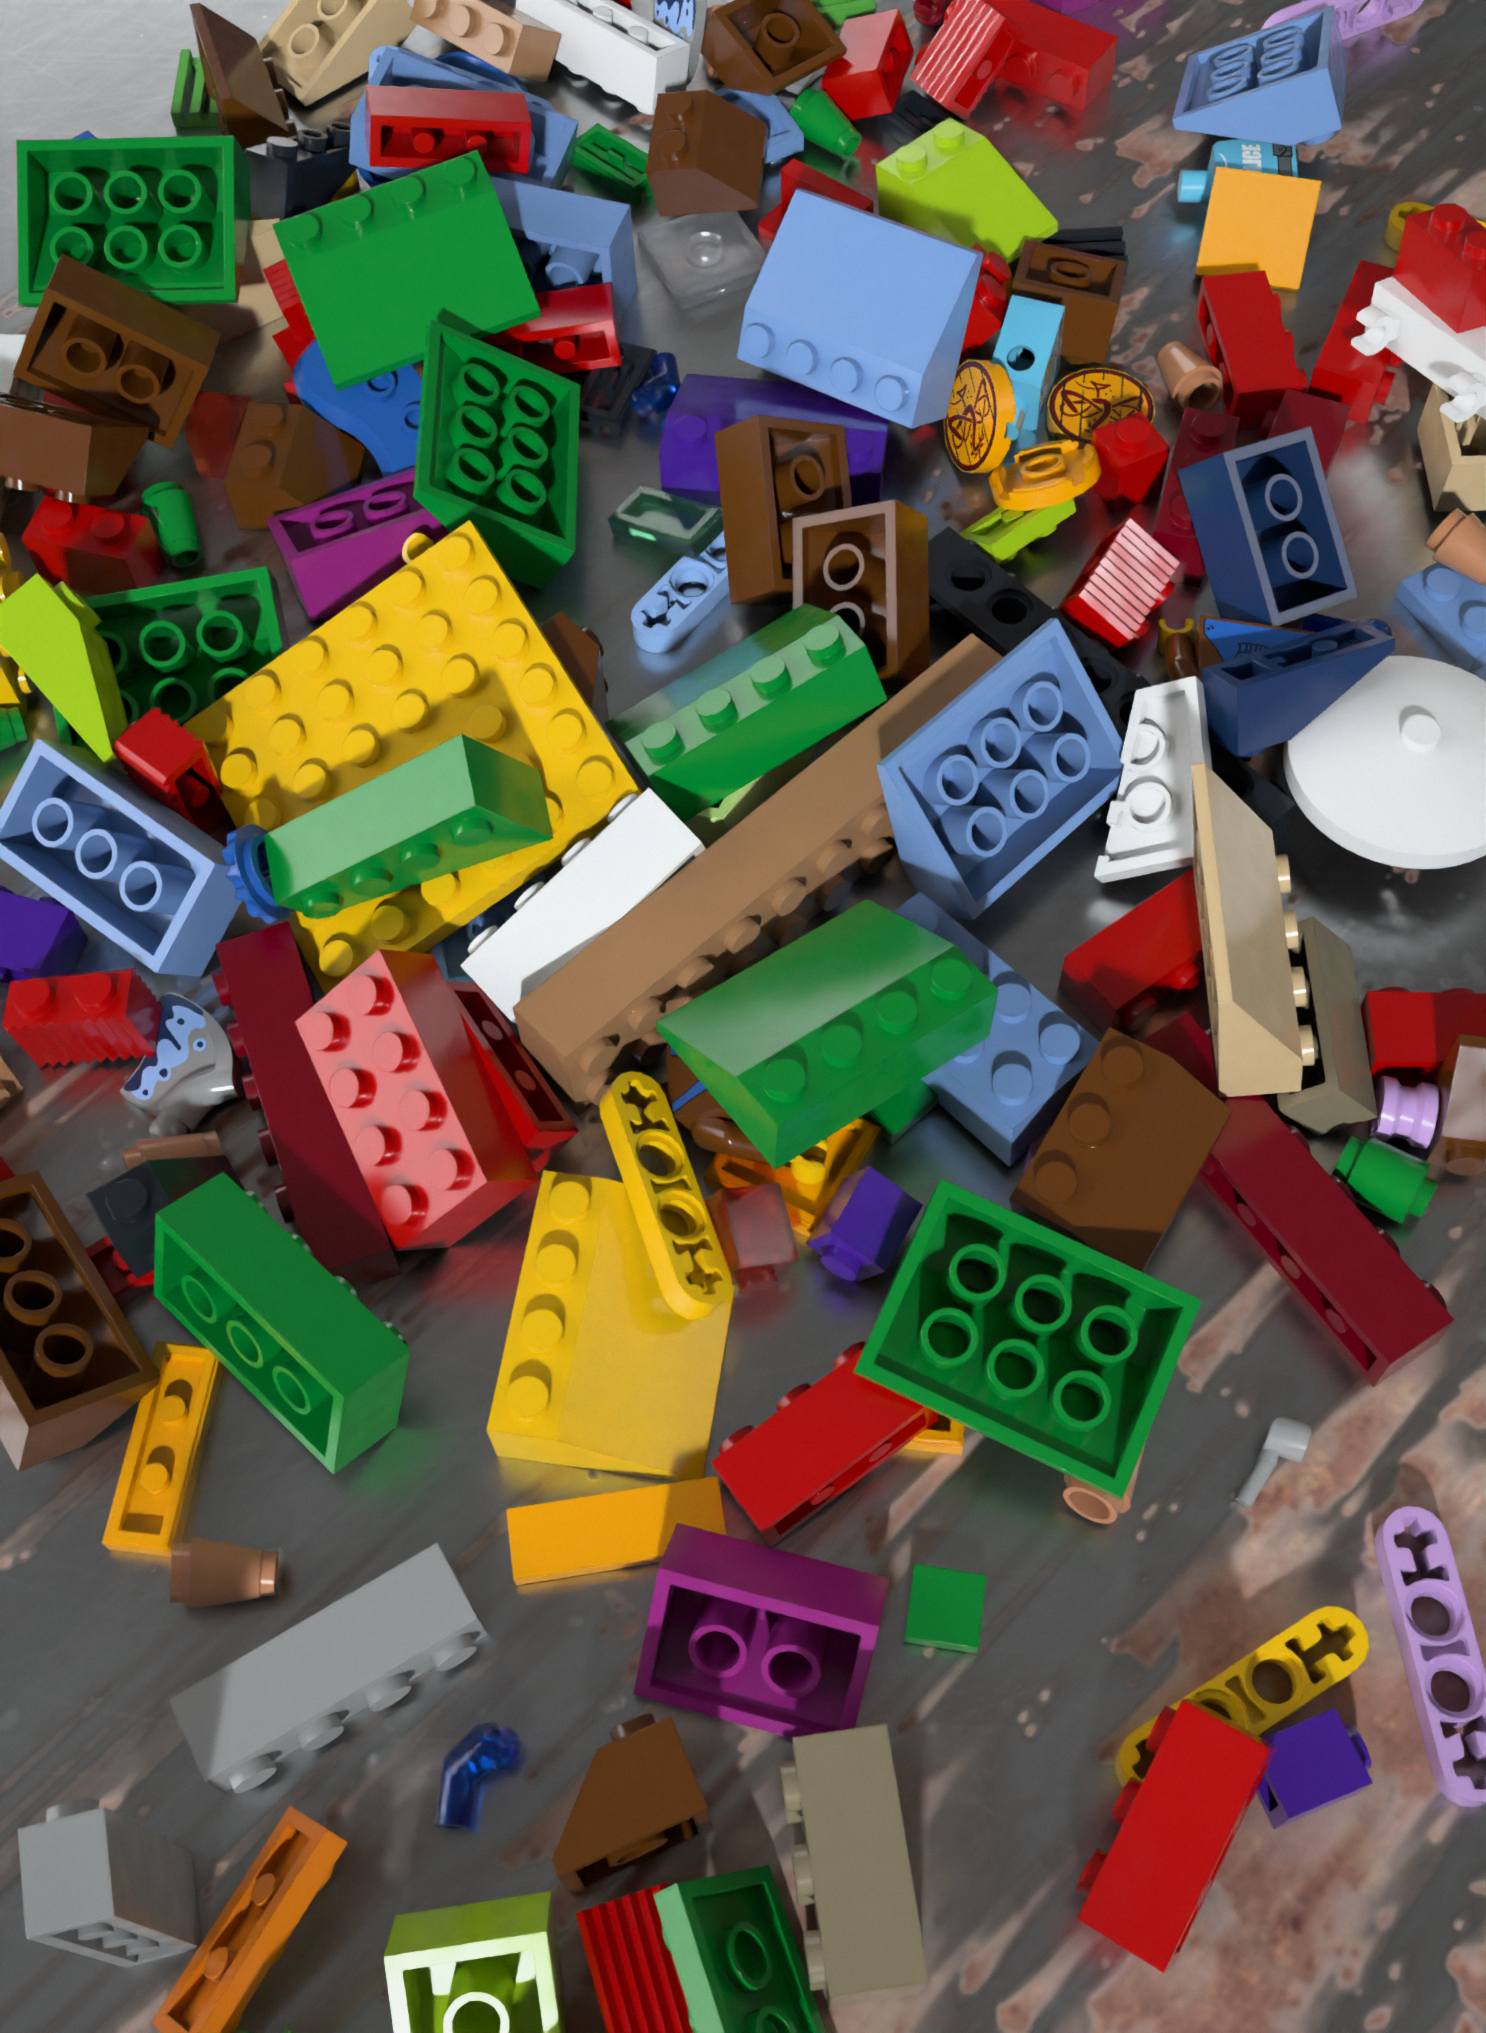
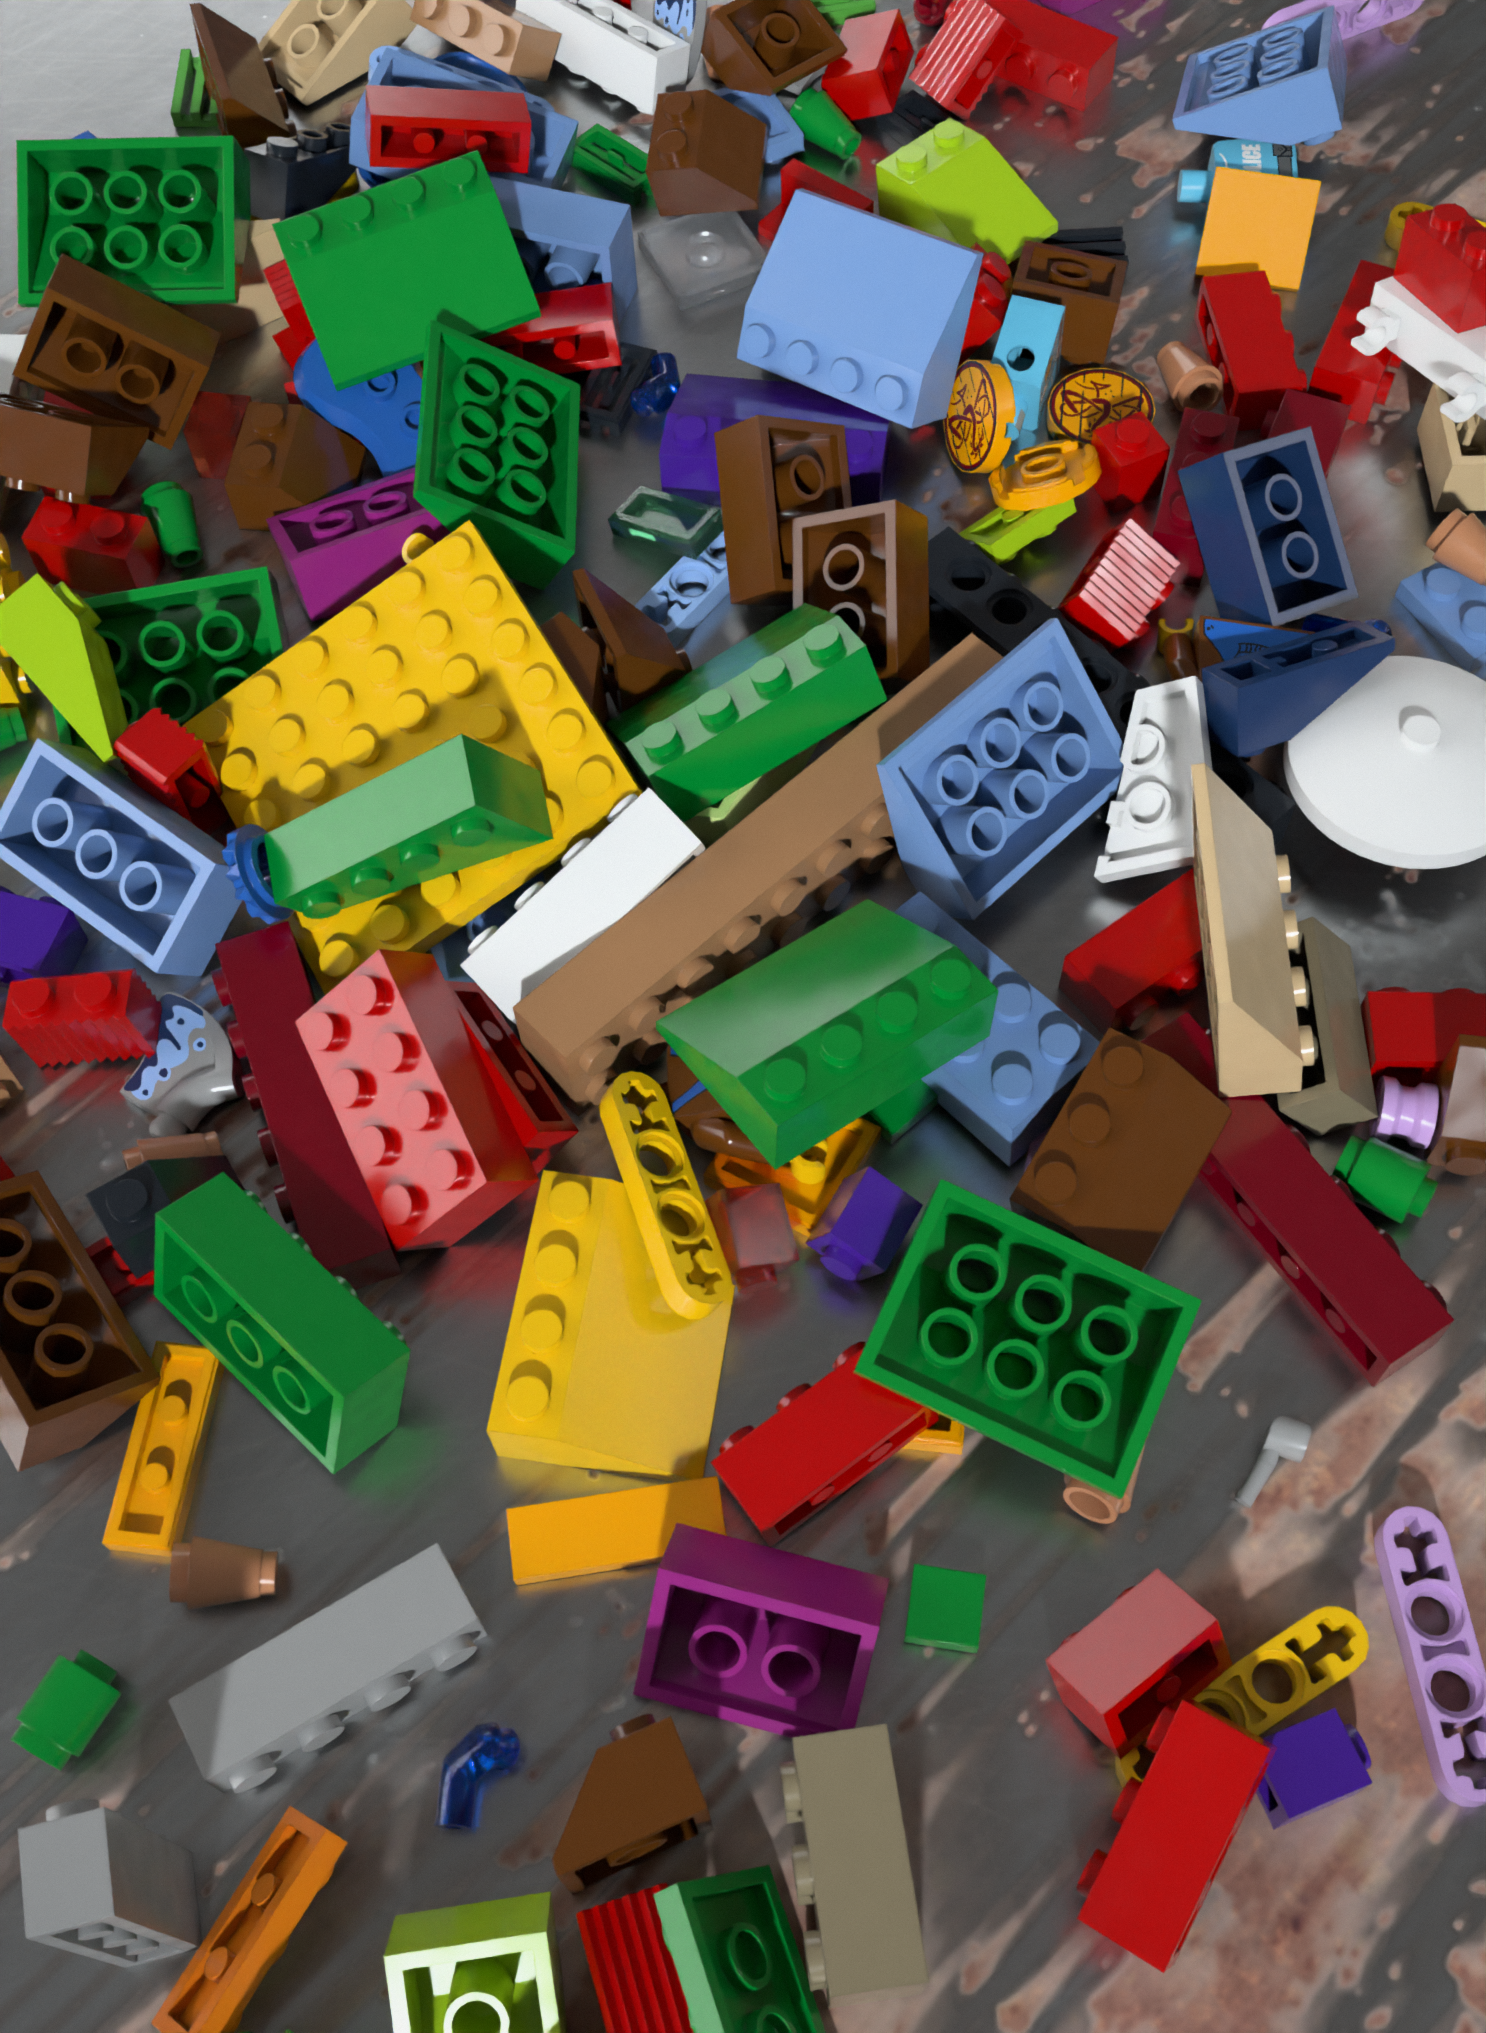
none -> green brick [10,1649,122,1771]
none -> reddish brown slope [572,568,693,715]
none -> brick [1045,1568,1233,1760]

